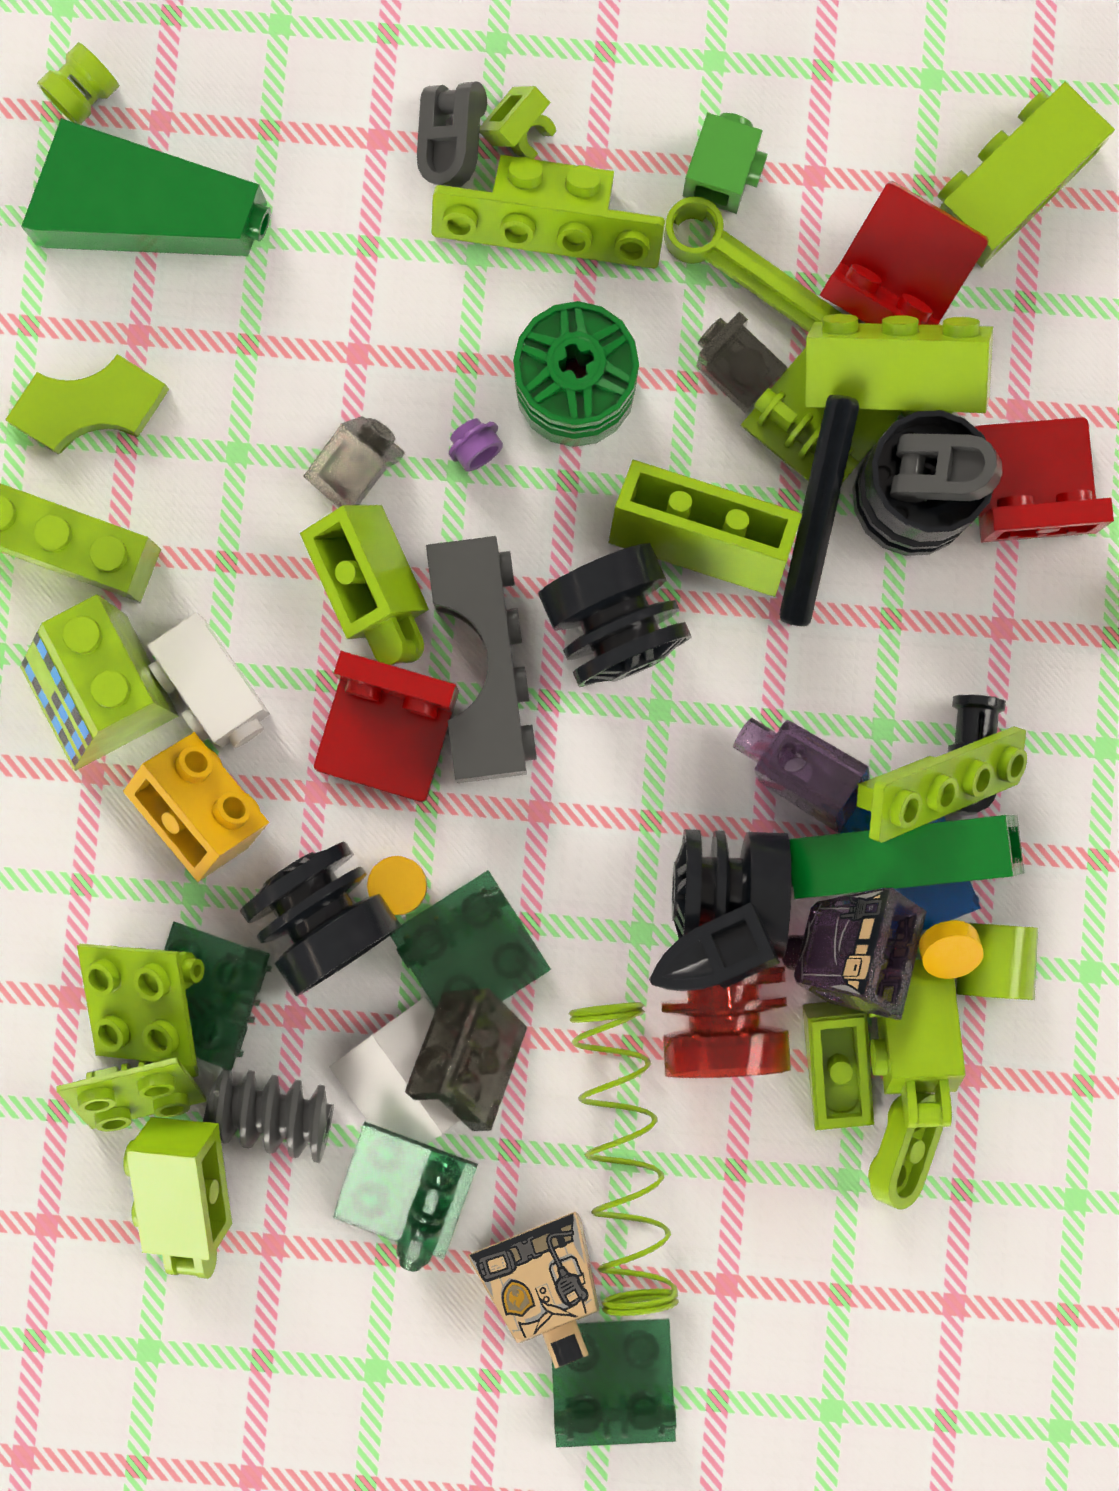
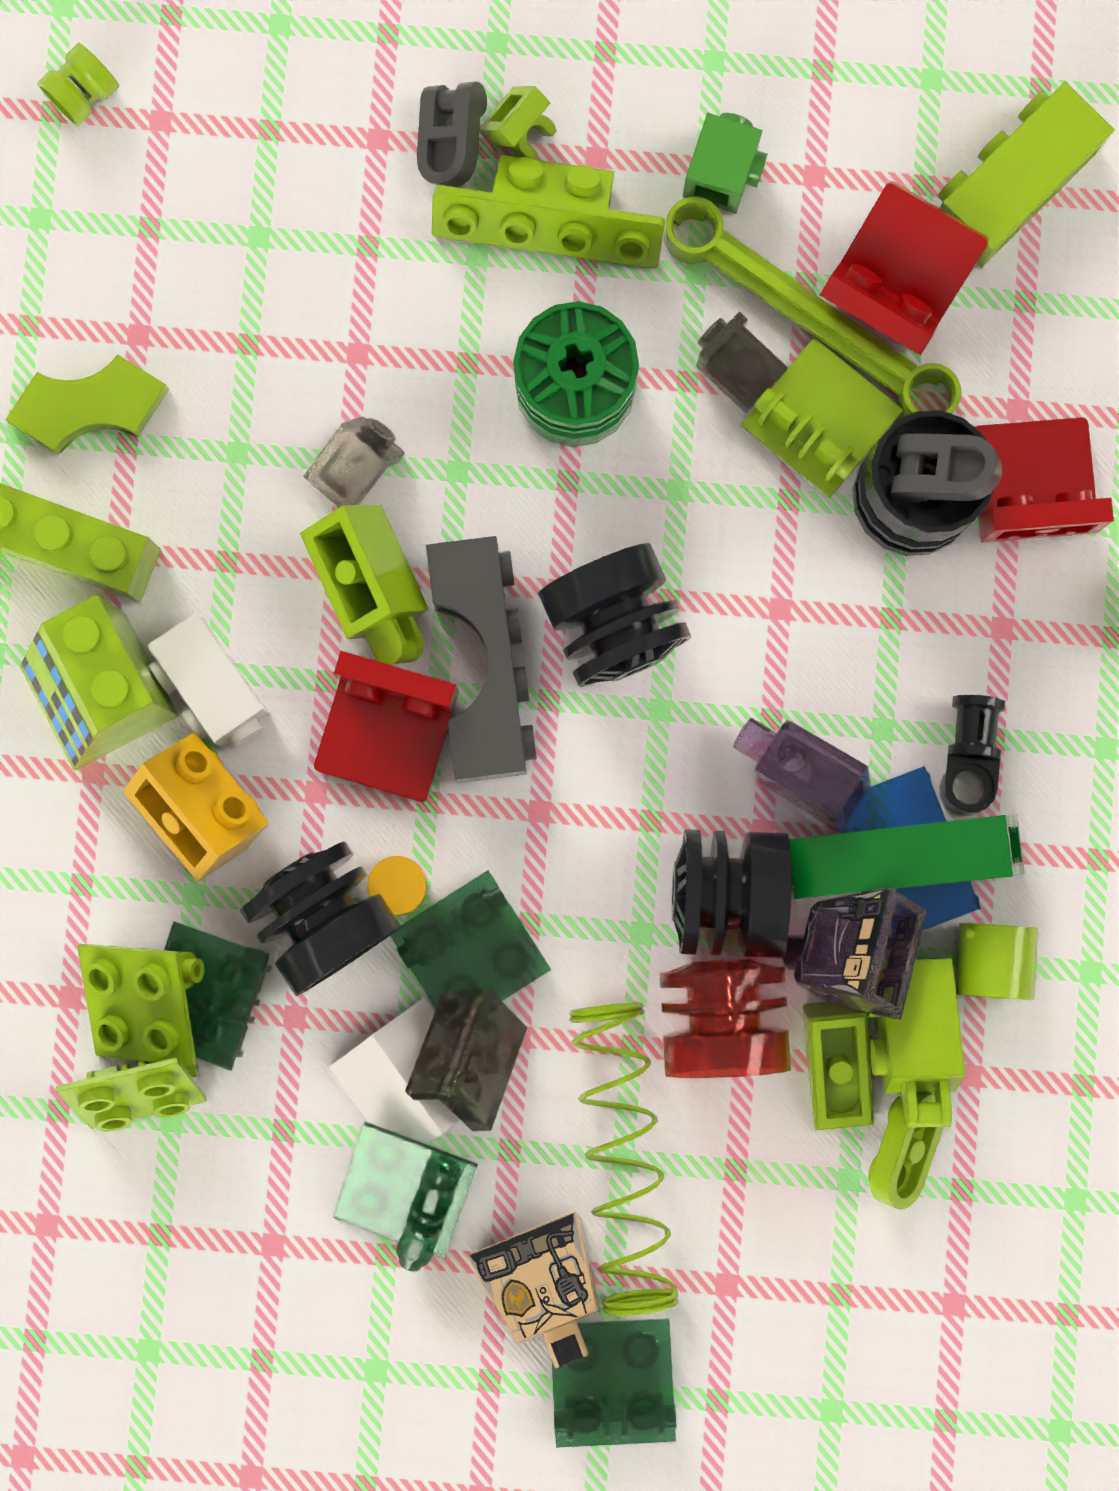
green slope [21,118,271,256] -> none
brick [123,1117,232,1279] -> none
dark grey piece [203,1065,334,1163] -> none
medium lavender plate [449,418,503,472] -> none
lime brick [608,459,803,597] -> none
black plate [649,902,780,991] -> none
black axle [780,395,859,626] -> none
lime brick [805,314,993,413] -> none
lime bracket [857,726,1027,843] -> none
yellow tile [919,920,983,979] -> none

